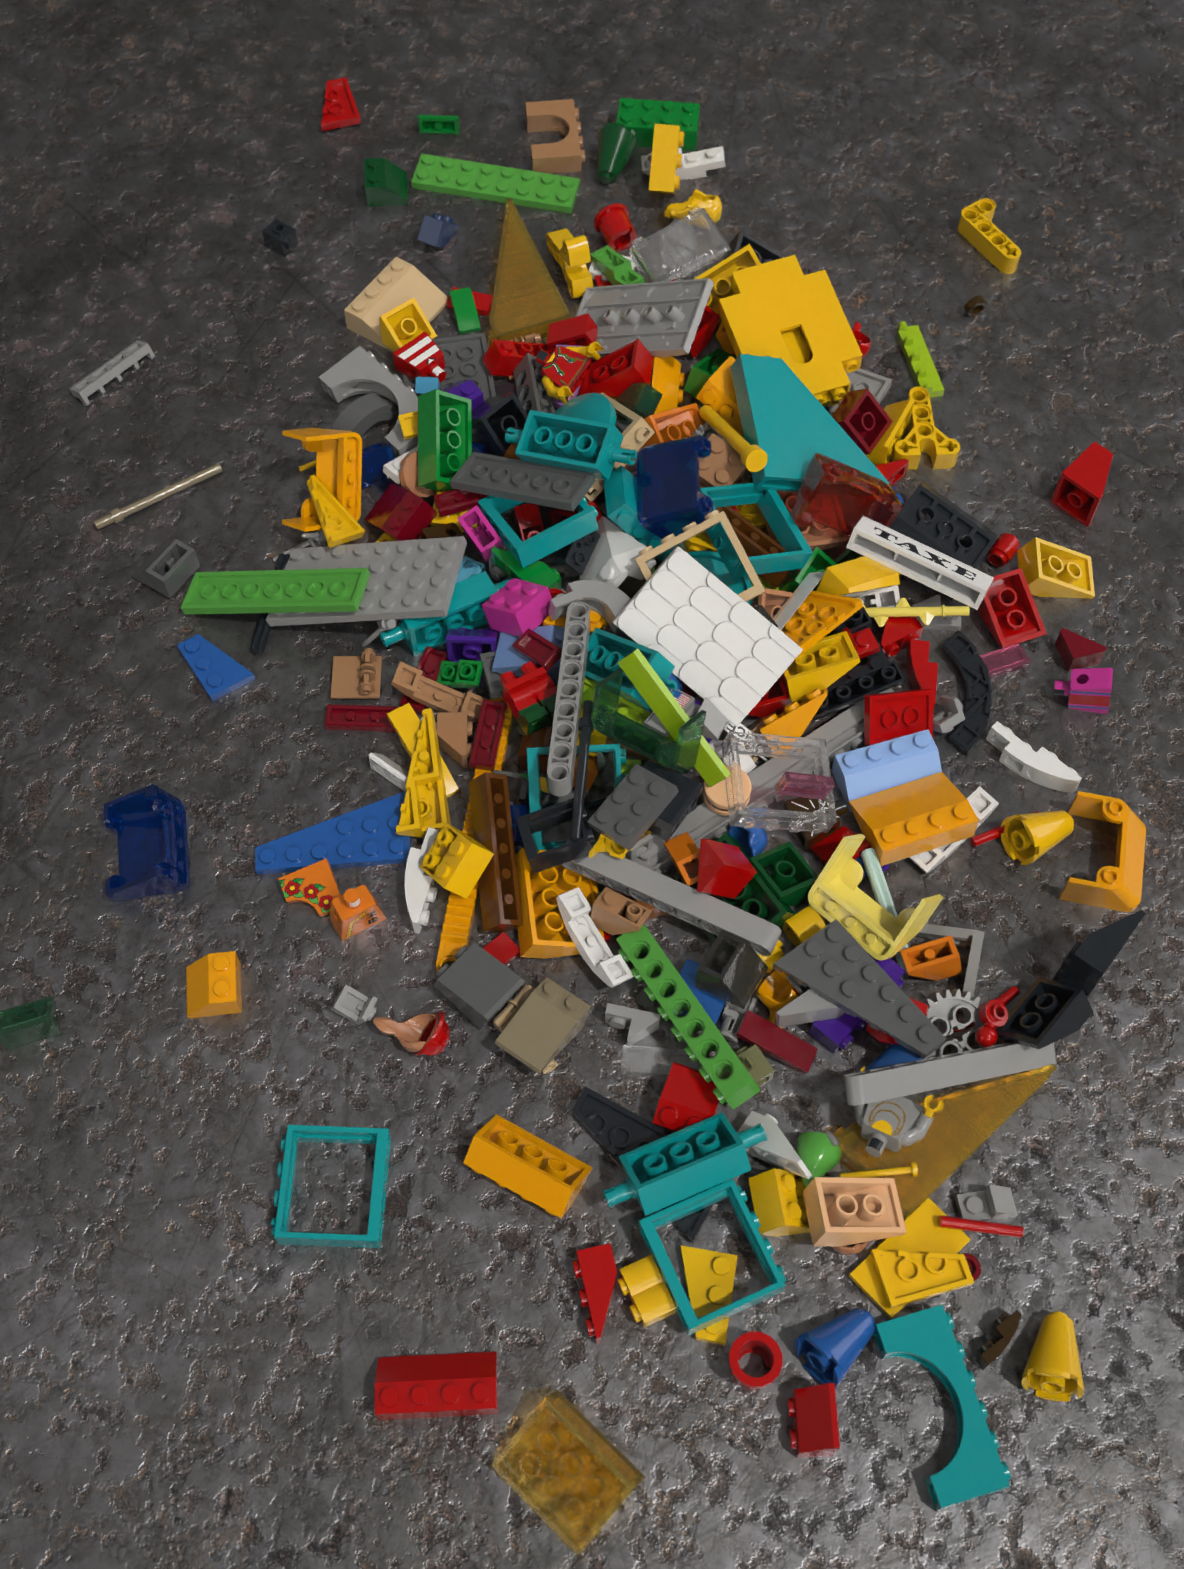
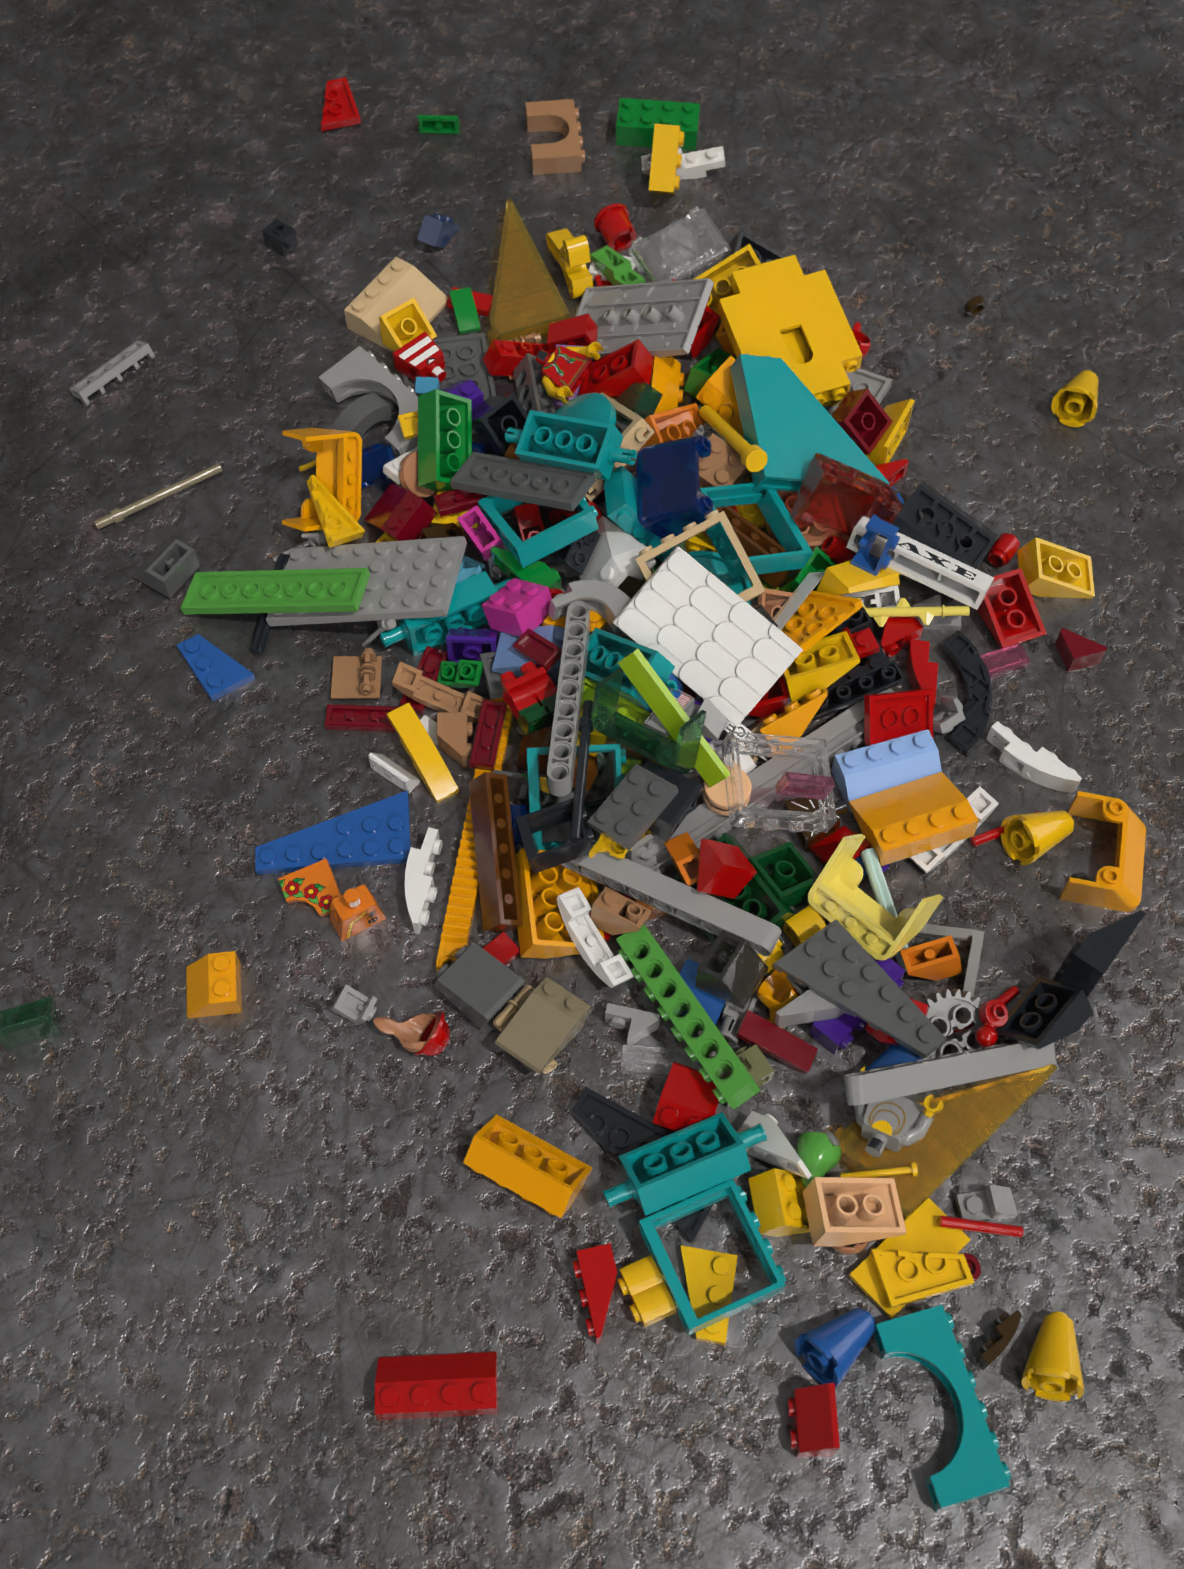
clear blue windscreen [103,784,190,901] -> none
teal window [271,1125,392,1248] -> none
dark green slope [364,158,409,207] -> none
yellow wedge [396,708,451,838] -> none
bright green plate [411,154,580,214] -> none
yellow slope [419,822,494,899] -> none
clear yellow slope [491,1390,646,1556] -> none
dark green cone [596,122,639,184] -> none
yellow piece [664,188,722,227] -> none
blue hair [728,817,768,857] -> none
red piece [729,1331,783,1390] -> none
yellow beam [891,386,960,470] -> none
lime hinge [896,321,944,398] -> none
yellow beam [957,198,1021,274] -> none
red slope [1051,441,1113,527] -> none
dark pink torso [1054,668,1113,714] -> none
none -> red brick [821,535,856,564]
none -> blue window [850,514,900,576]
none -> yellow cone [1051,370,1099,427]

